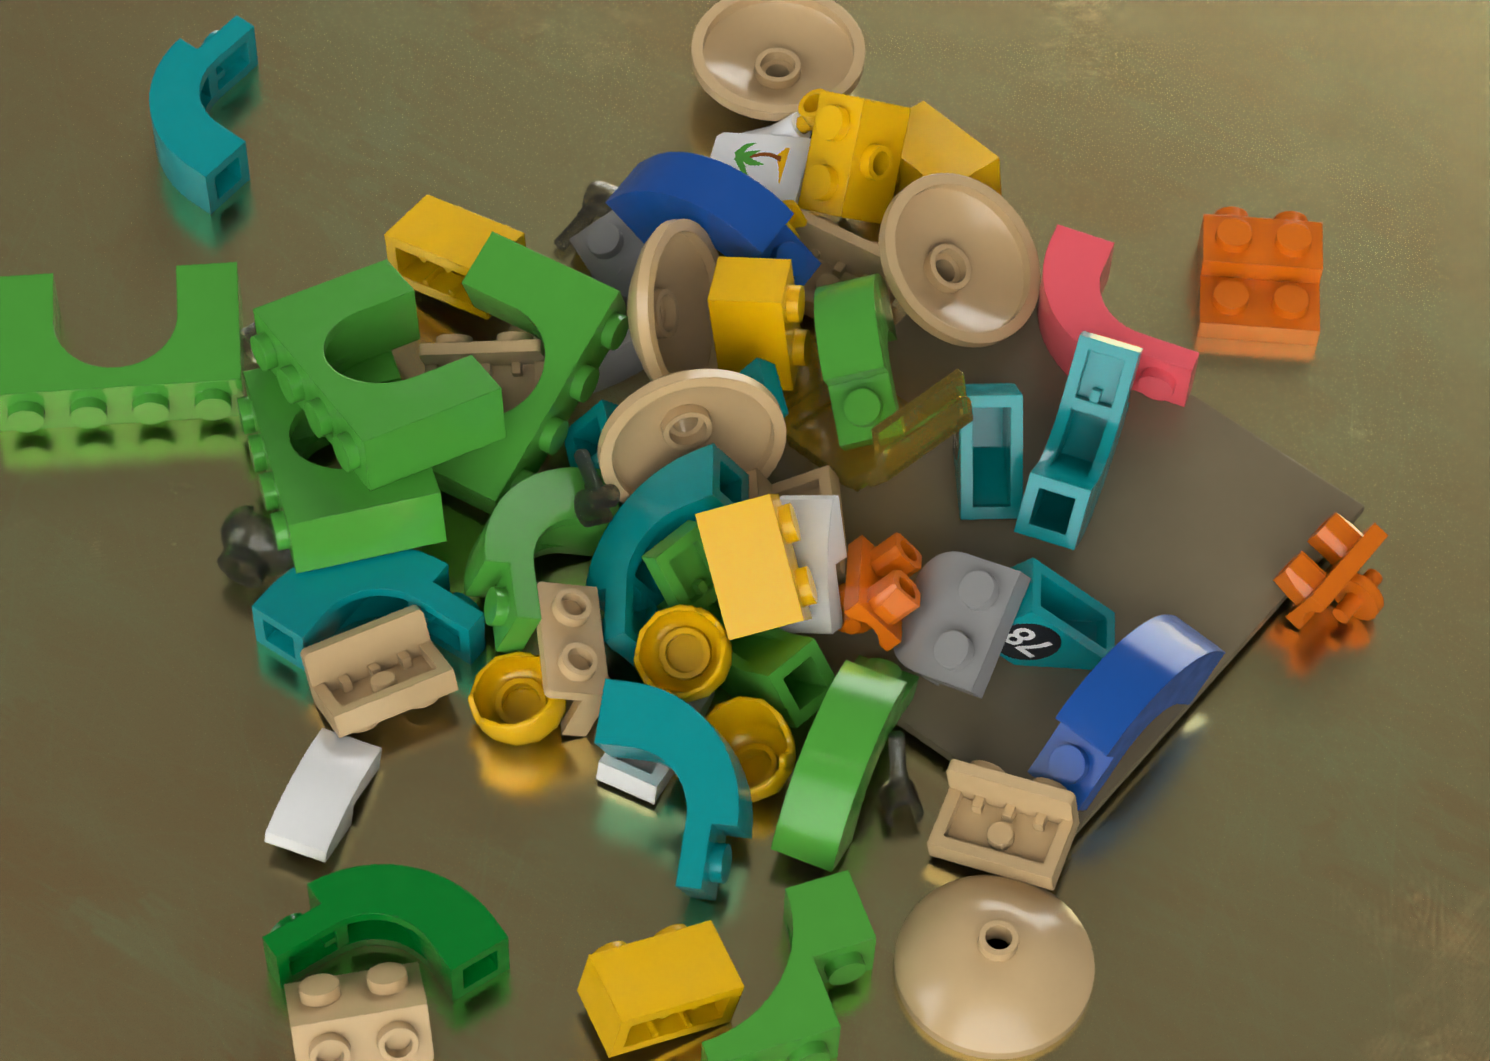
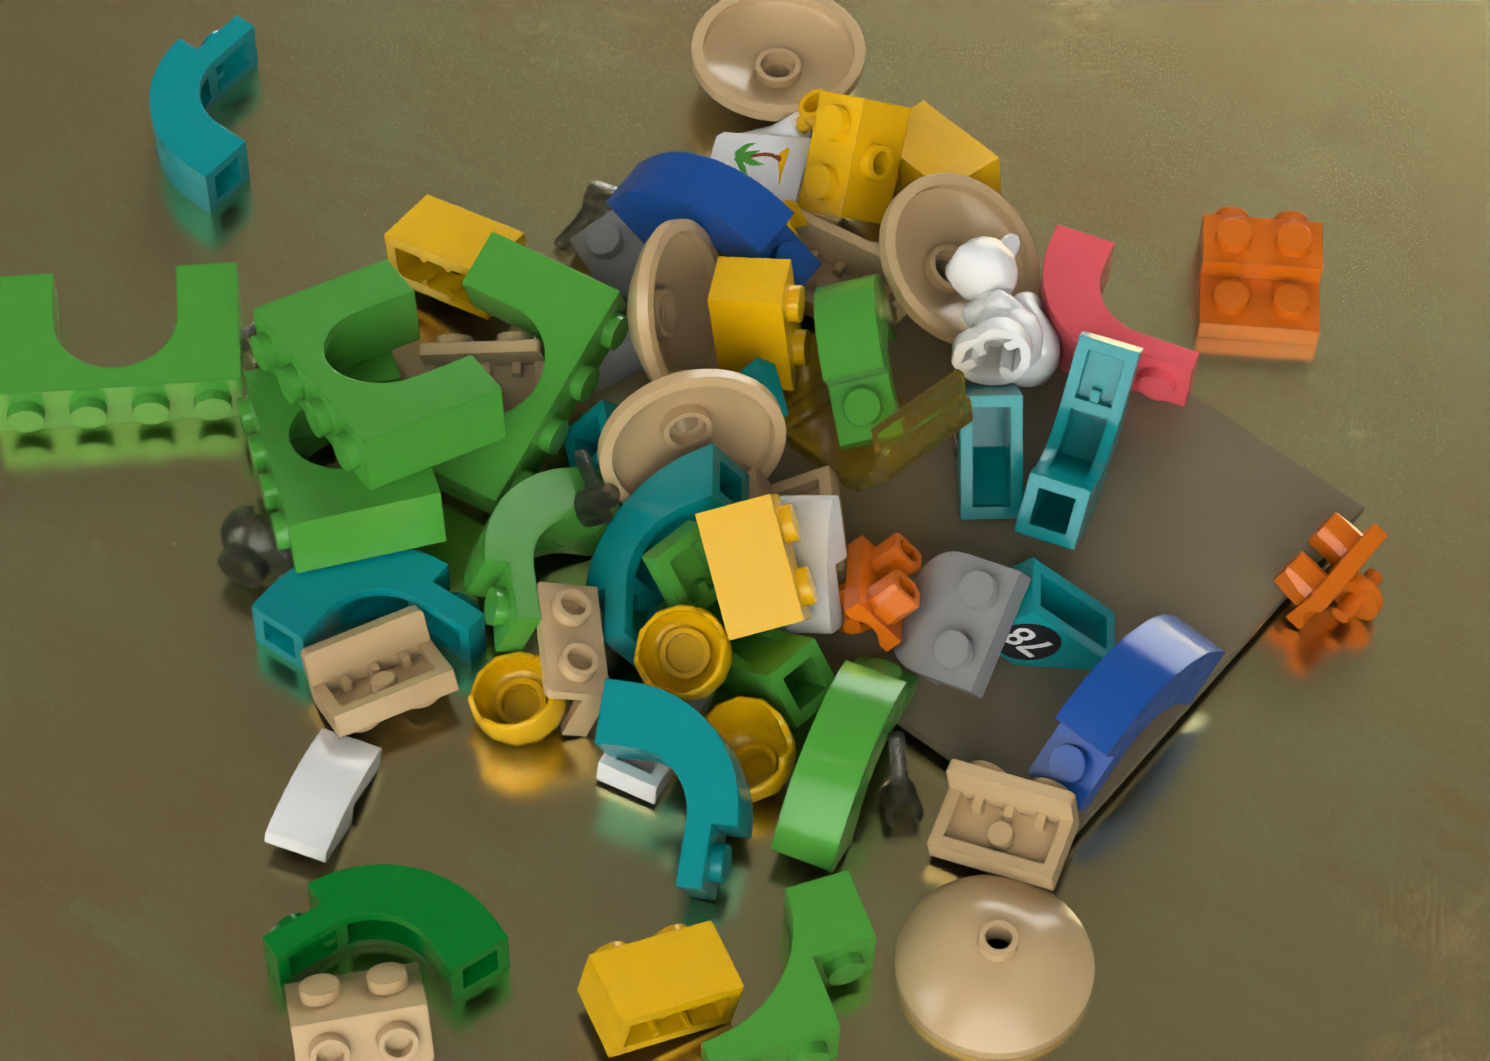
none -> white animal [945,233,1060,387]

